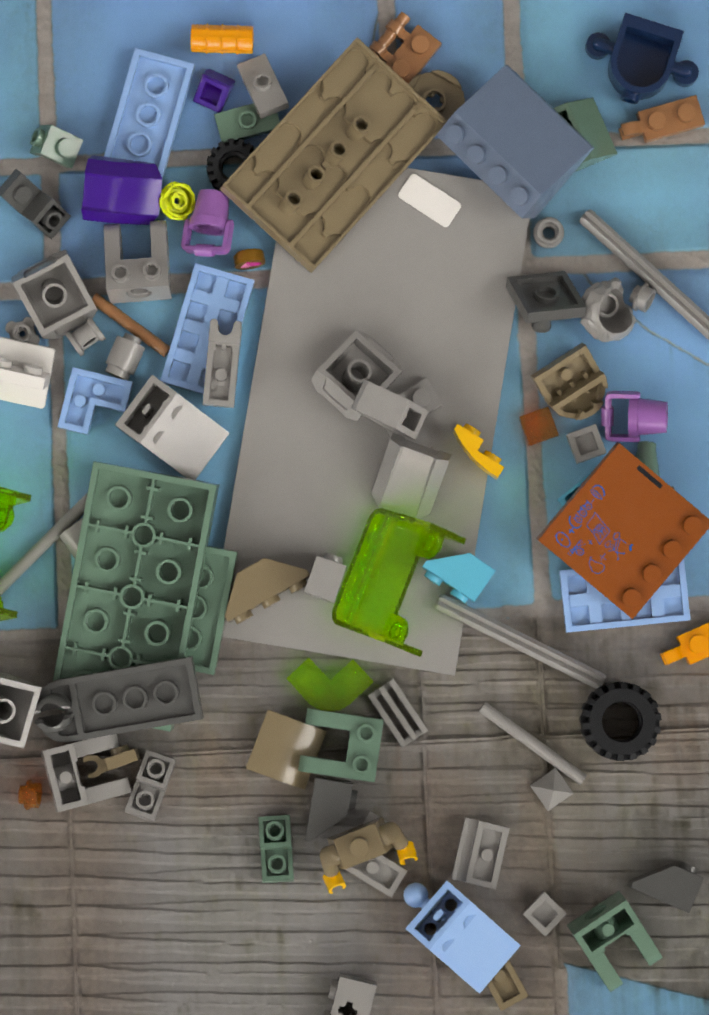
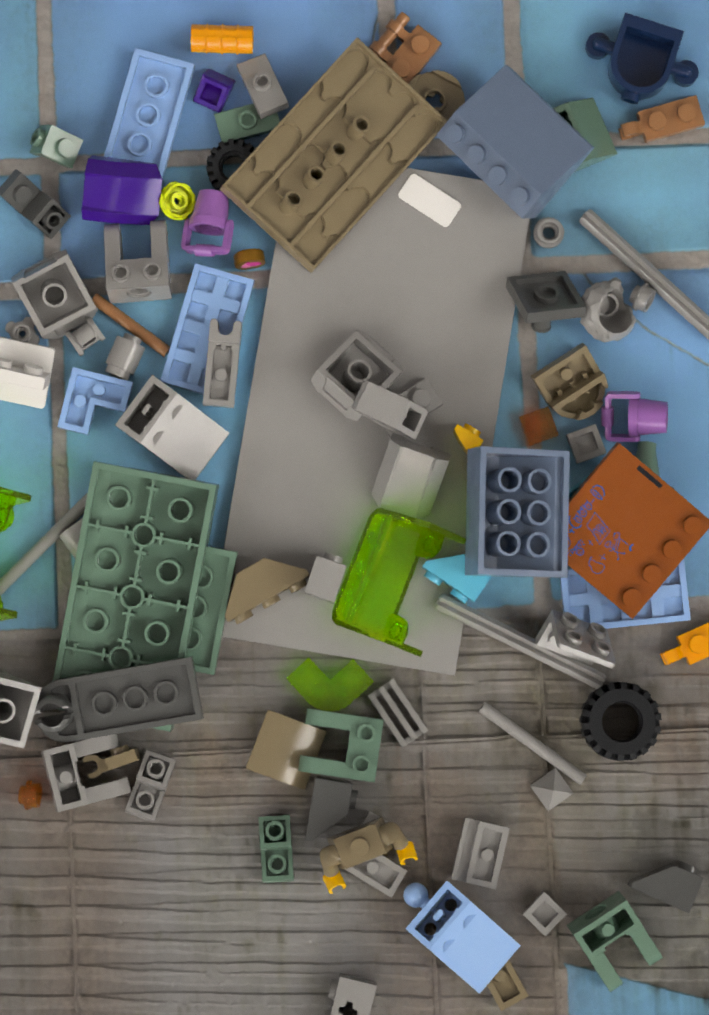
none -> sand blue slope [465,446,570,578]
none -> light grey bracket [535,609,616,669]

